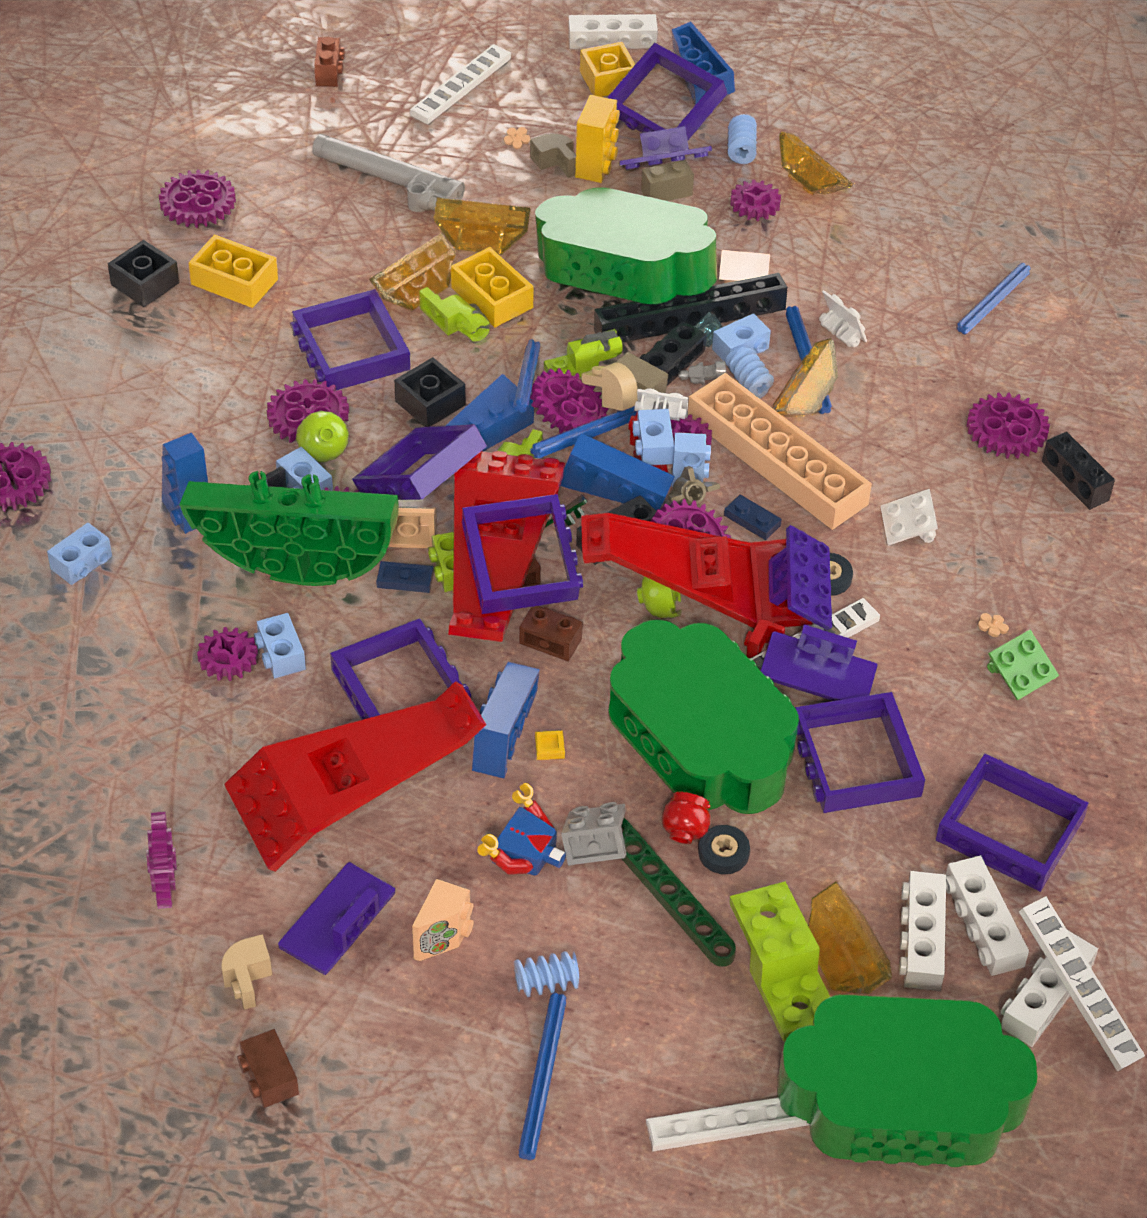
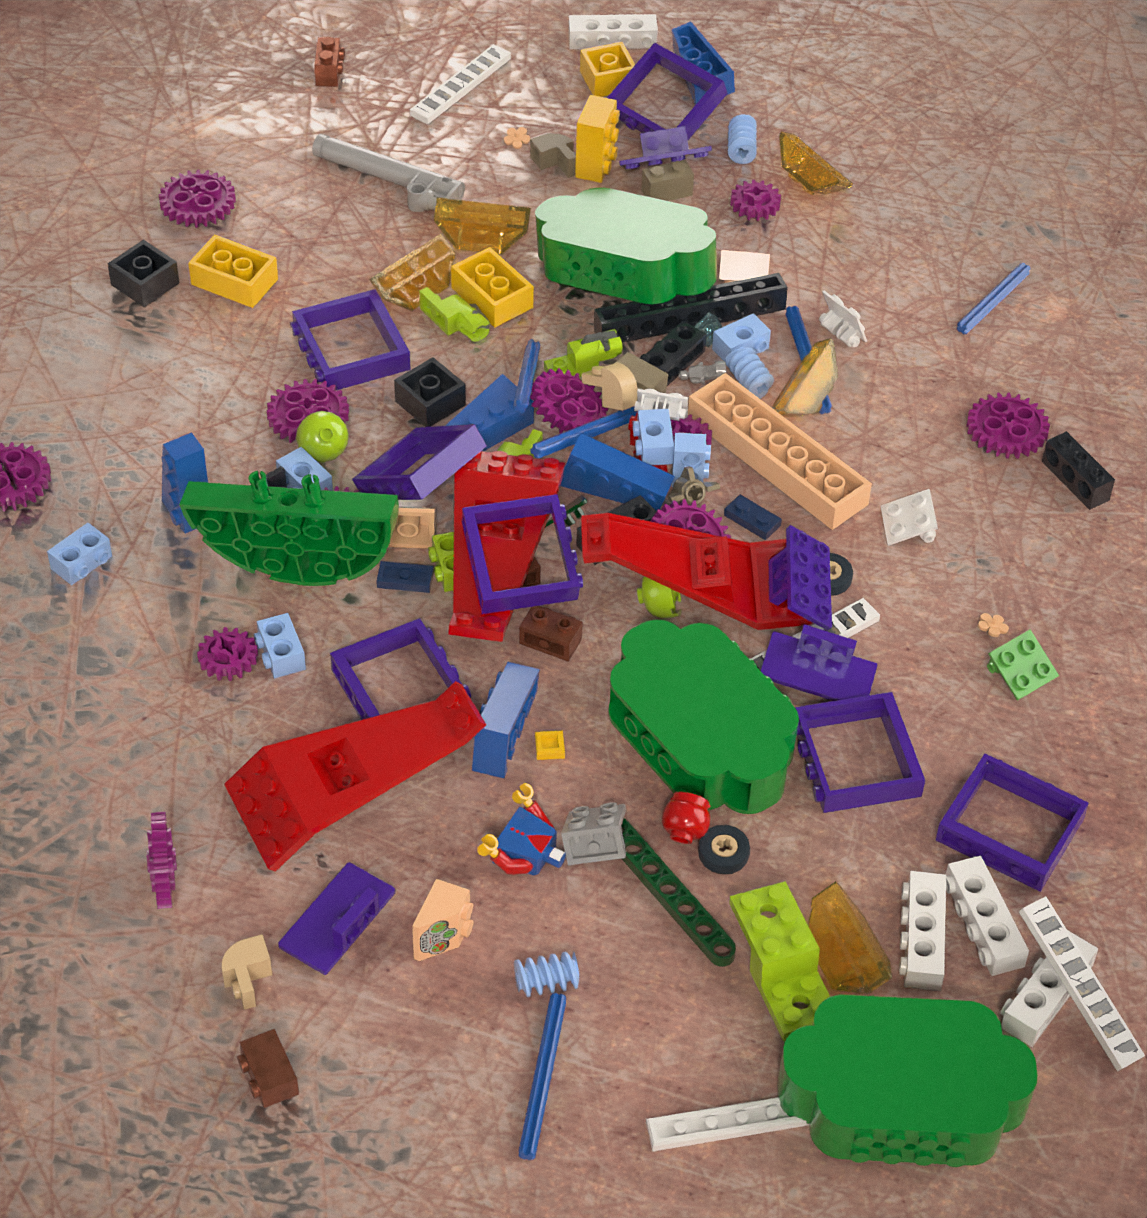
red bracket [744,618,785,658] -> none

